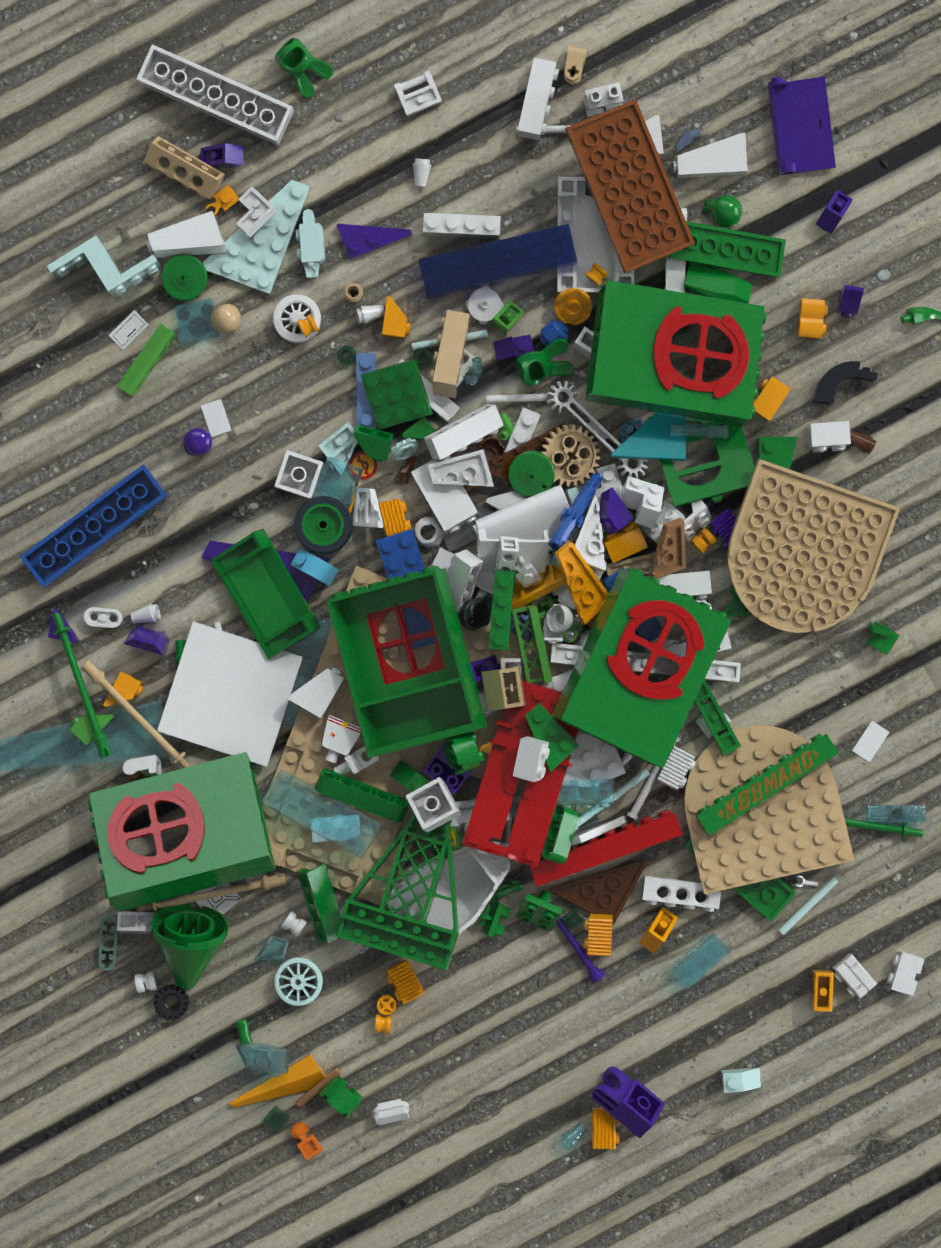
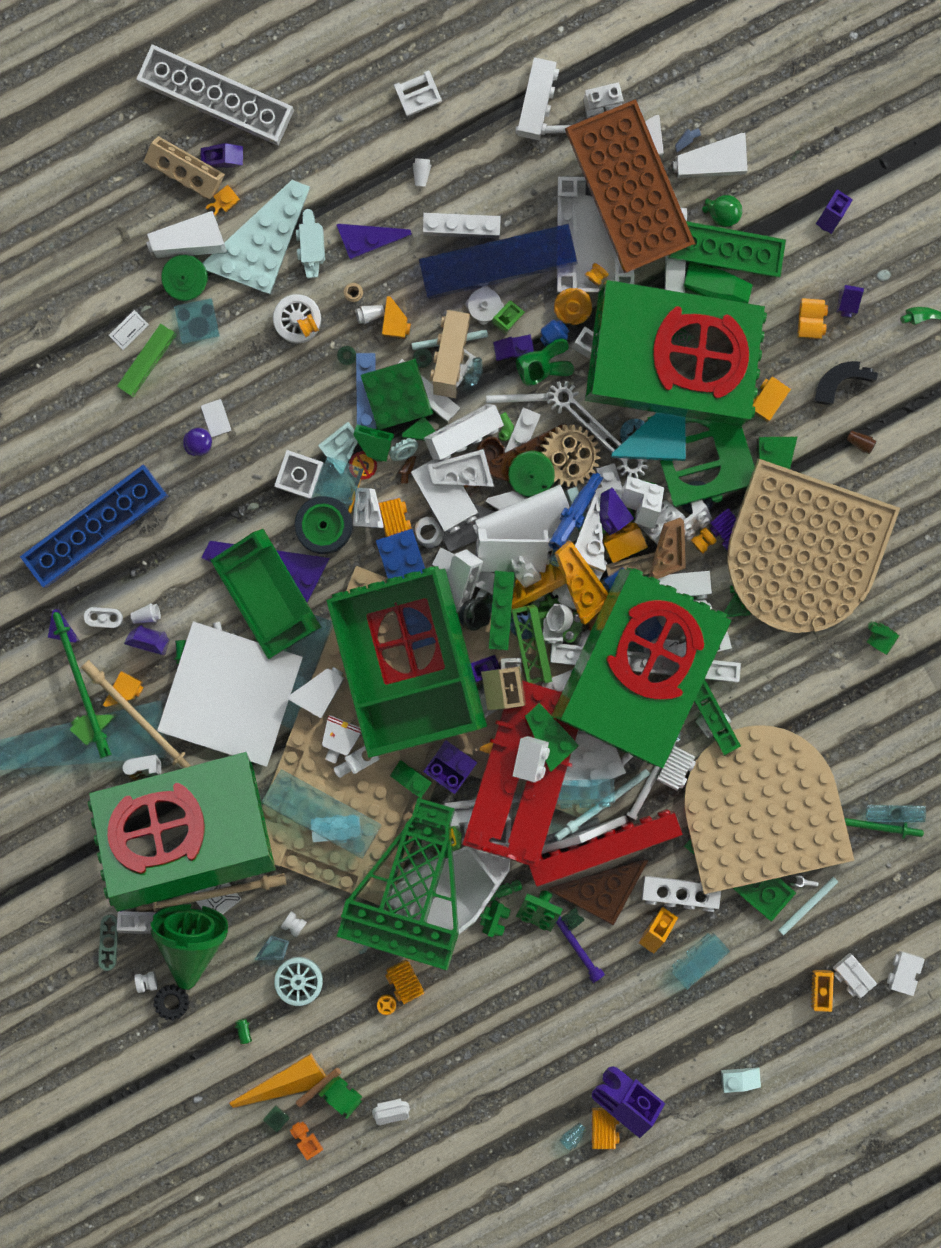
light aqua bracket [47,236,162,297] -> none
tan hair [210,304,242,334] -> none
white plate [236,186,277,237] -> none
clear light blue slope [236,1043,291,1077] -> none
green piece [274,38,334,98] -> none
medium azure brick [291,548,339,586] -> none
green panel [296,864,342,943] -> none
green beam [315,769,409,823] -> none
light orange wheel [375,1014,392,1034] -> none
white brick [406,777,461,833] -> none
green brick [443,732,484,775] -> none
white leg [495,536,519,572] -> none
green beam [542,805,578,865] -> none
tan piece [564,45,587,85] -> none
light orange brick [584,914,613,957] -> none
clear light blue pin [669,422,729,440] -> none
green brick [695,733,839,837] -> none
dark purple door [768,76,836,175] -> none
white brick [806,421,851,453] -> none
white sticker [852,721,889,762] -> none

